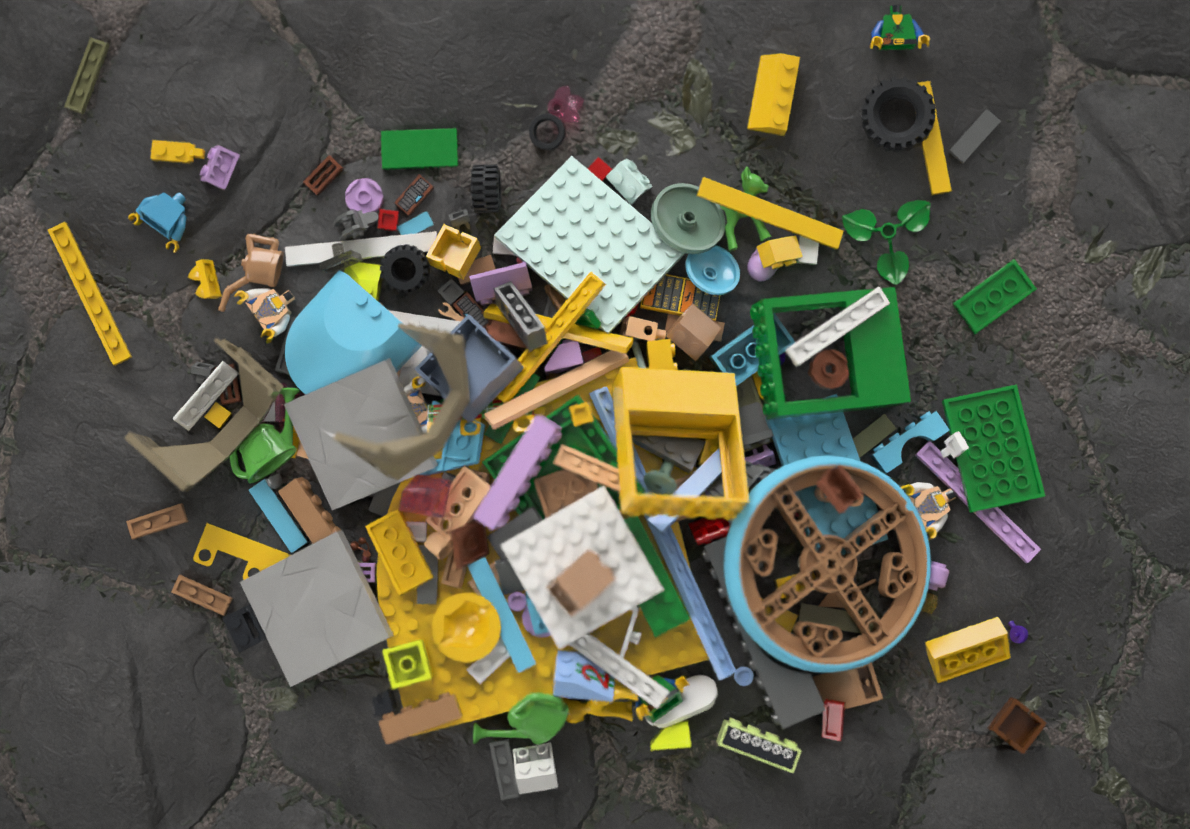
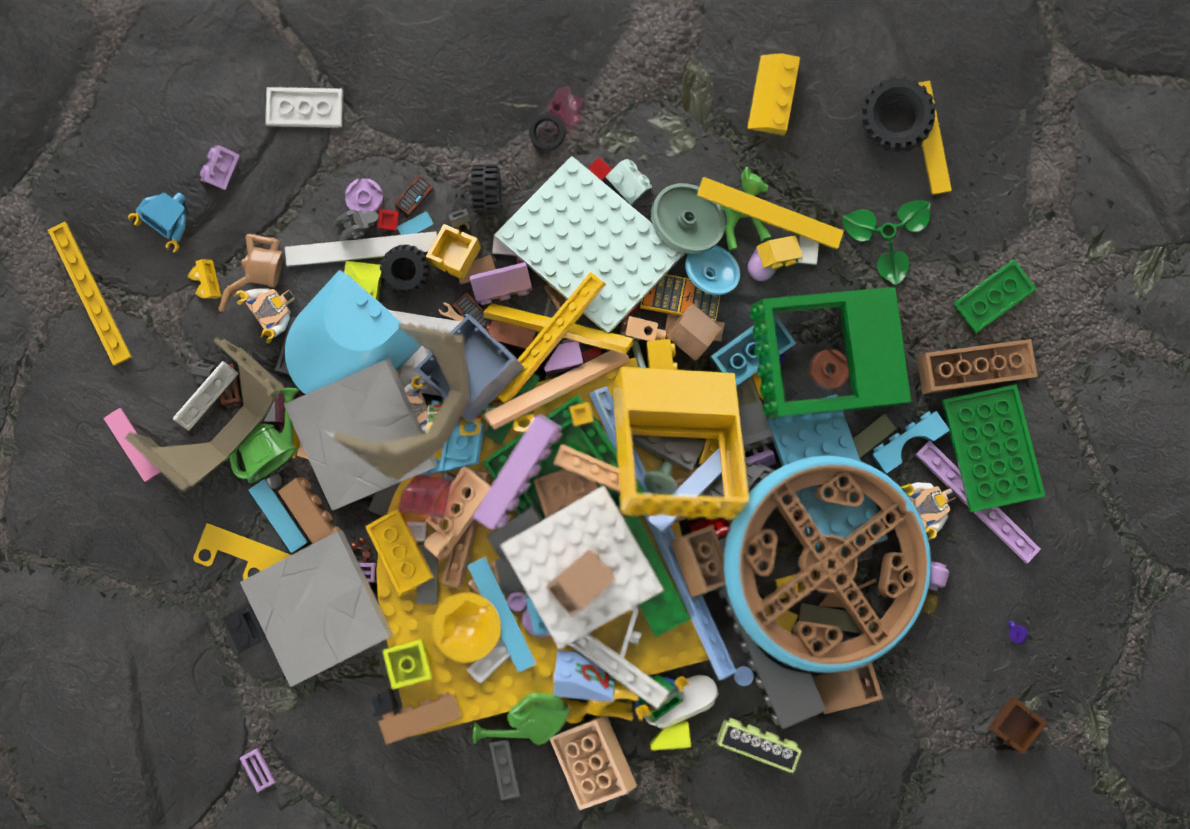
olive tile [64,37,110,115] -> none
medium nougat tile [126,503,188,540] -> none
yellow hinge [151,140,205,163] -> none
medium nougat tile [171,575,233,616] -> none
yellow tile [204,402,232,429] -> none
copper tile [303,155,343,196] -> none
clear smoke tile [319,243,362,274] -> none
green tile [381,128,458,170] -> none
dark grey tile [438,278,465,306] -> none
copper tile [450,519,490,569] -> none
dark grey brick [494,282,547,351] -> none
white slope [513,743,558,794] -> none
green tile [575,309,602,329] -> none
white plate [785,287,890,366] -> none
copper bracket [816,464,863,514] -> none
tile [822,699,845,741] -> none
torso [870,5,930,50] -> none
yellow slope [925,617,1011,683] -> none
white plate [940,432,969,458] -> none
dark grey tile [949,109,1001,164] -> none
none -> bright pink tile [104,408,161,482]
none -> lavender tile [240,748,276,792]
none -> white tile [266,87,343,127]
none -> light nougat slope [550,716,637,810]
none -> medium nougat slope [671,525,726,597]
none -> medium nougat slope [916,339,1038,394]

